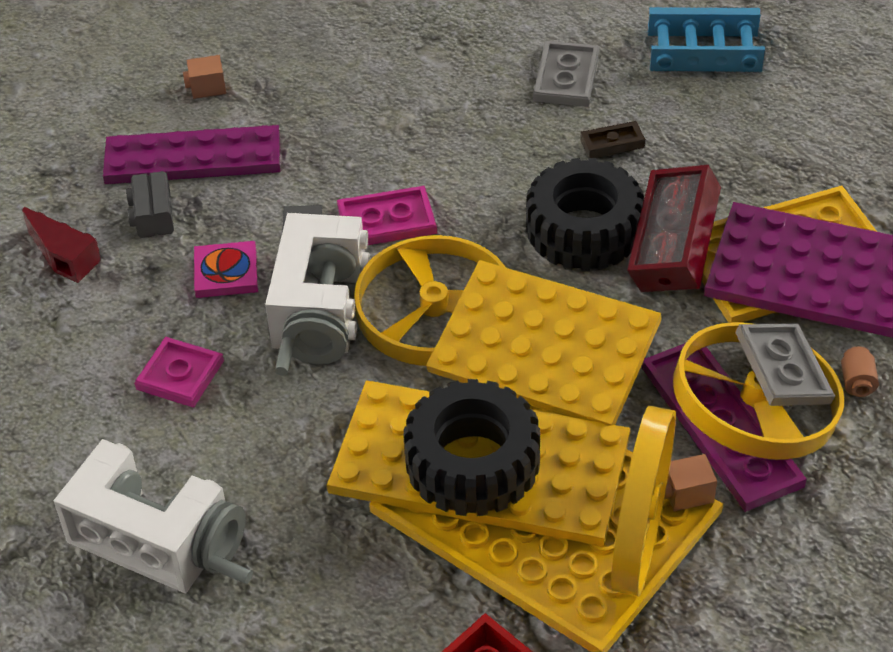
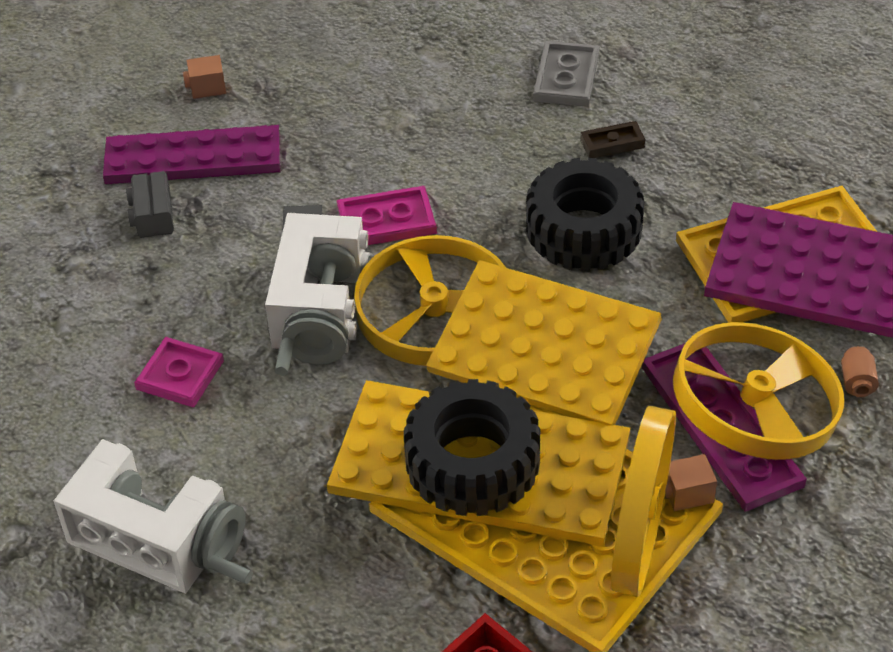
dark red slope [22,207,101,283] -> none
tile [194,241,258,298] -> none
brick [627,165,721,292] -> none
dark azure fence [648,7,765,72] -> none
light grey tile [735,324,835,406] -> none

